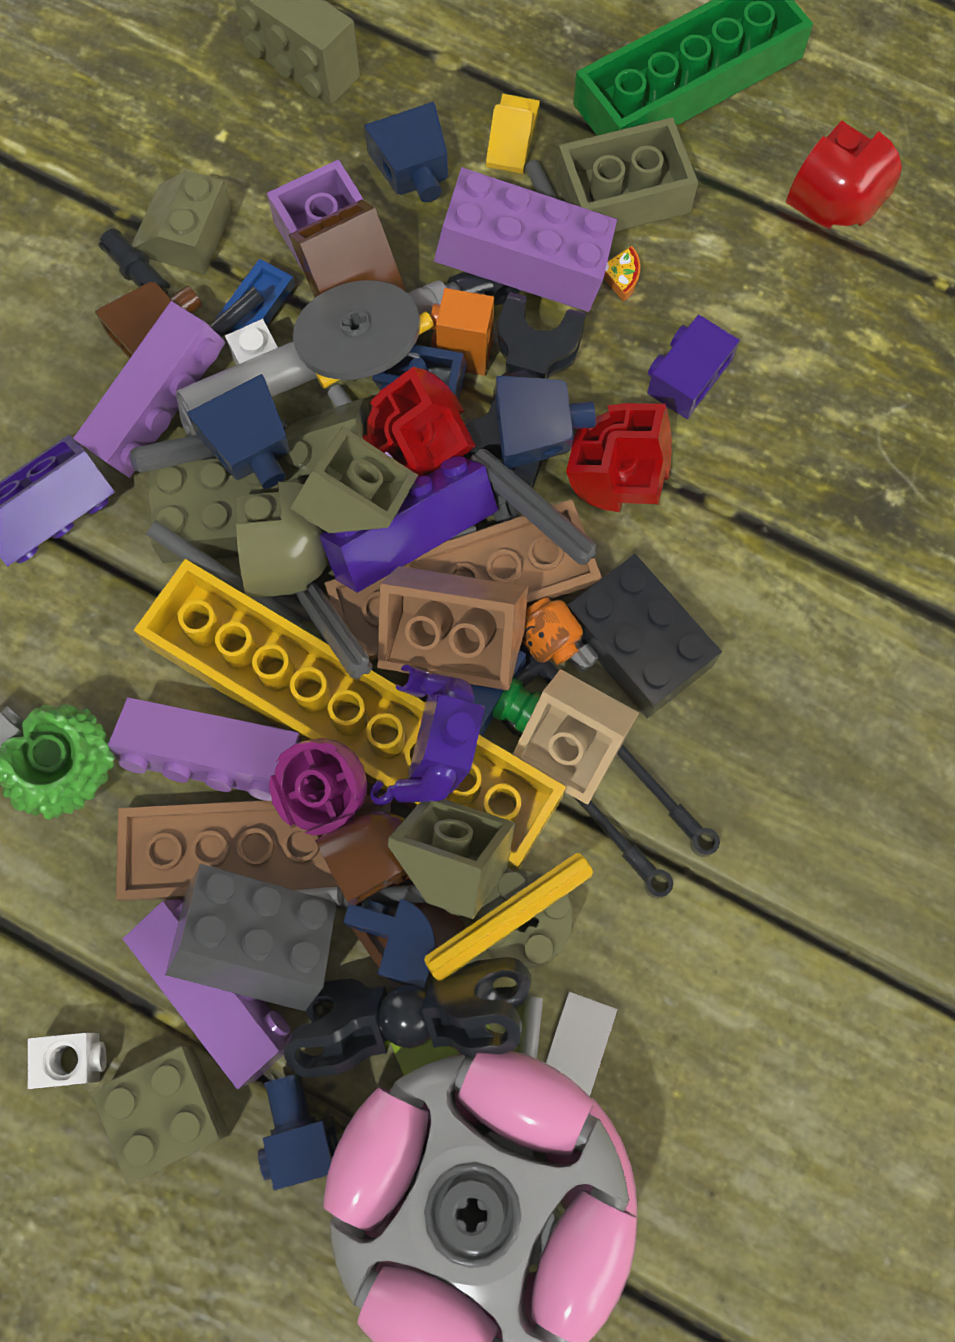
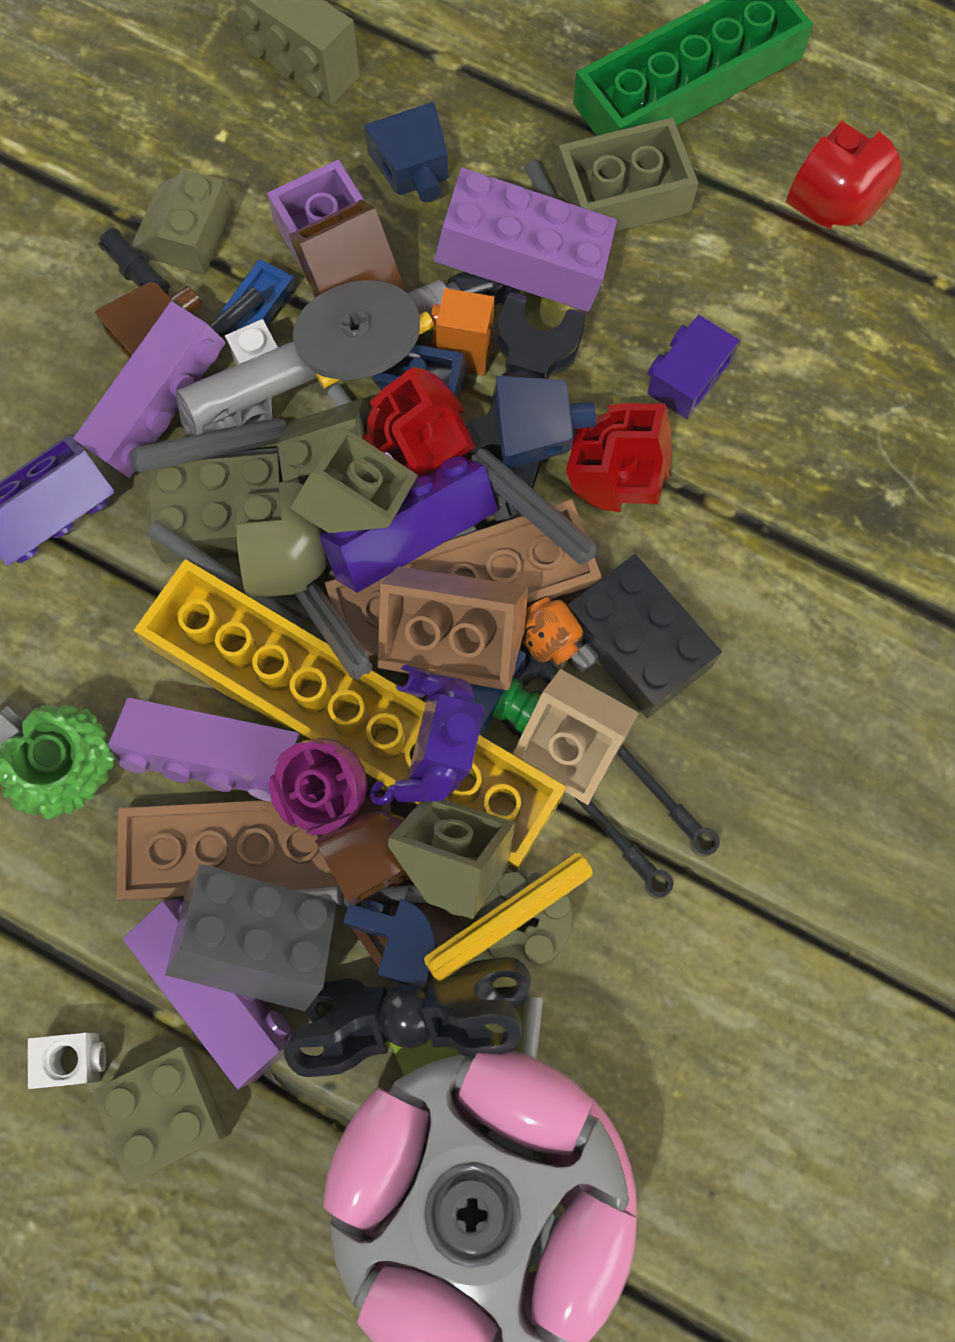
dark blue torso [187,374,290,489] -> none
dark blue brick [258,1075,339,1191] -> none
yellow slope [486,94,540,174] -> none
white sticker [546,992,618,1096] -> none
tile [603,246,640,302] -> none

